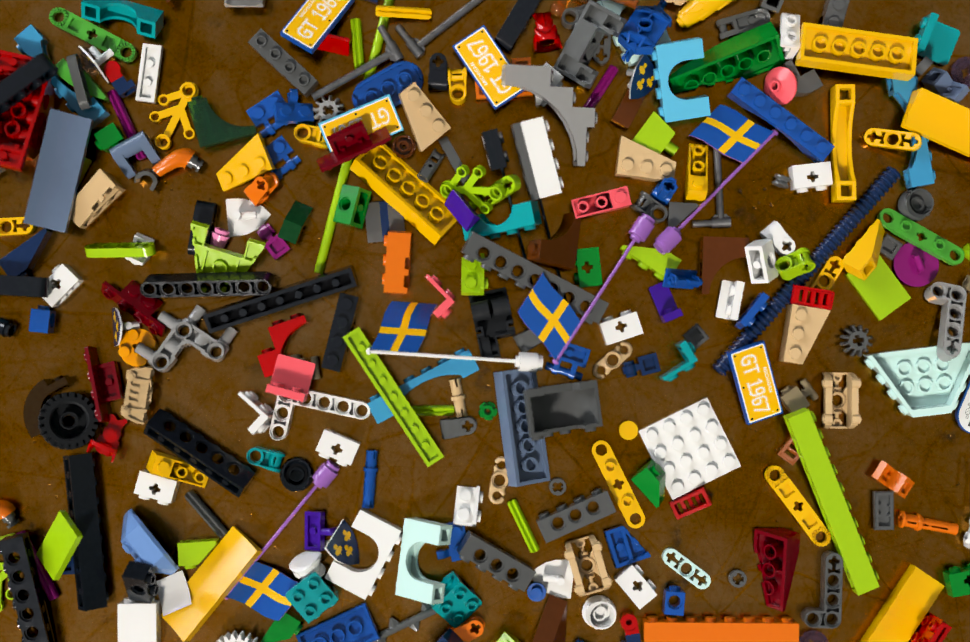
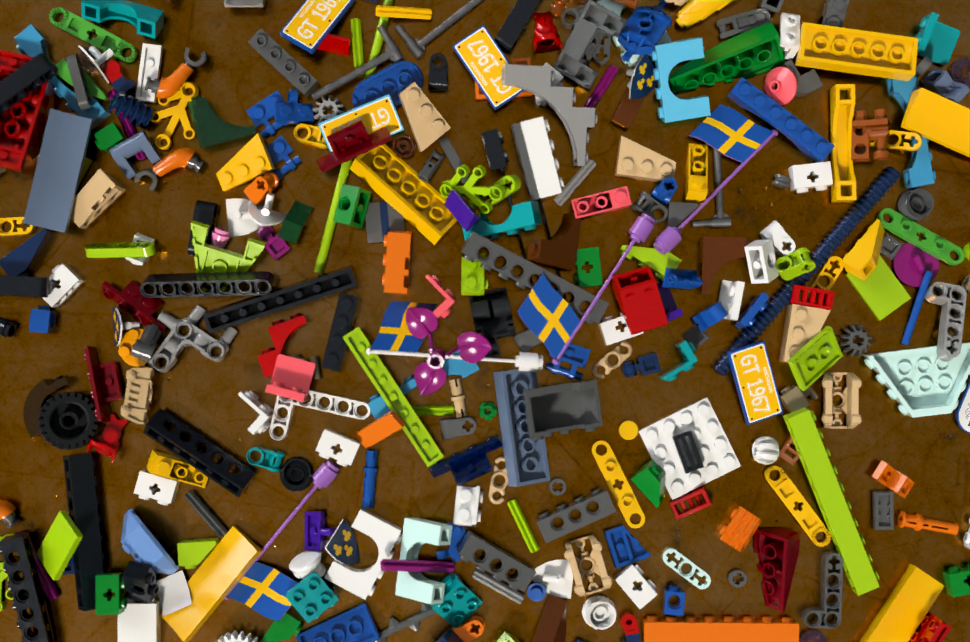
yellow piece [447,67,467,105] -> none
lime torso [632,111,679,157] -> none
none -> green brick [95,573,127,615]
none -> dark blue piece [108,91,153,128]
none -> dark grey piece [130,324,162,362]
none -> orange piece [145,47,207,99]
none -> white shield [247,193,287,226]
none -> orange tile [354,410,405,449]
none -> magenta axle [380,559,455,573]
none -> magenta plant [406,307,492,396]
none -> clear blue bracket [429,436,503,486]
none -> light grey axle [472,568,525,604]
none -> light grey axle [554,158,596,206]
none -> red slope [612,266,668,335]
none -> black tile [672,430,704,474]
none -> blue leg [692,301,729,332]
none -> orange brick [720,506,762,553]
none -> white piece [752,436,779,465]
none -> lime tile [788,326,843,391]
none -> dark orange hips [851,109,890,162]
none -> blue bar [901,270,933,345]

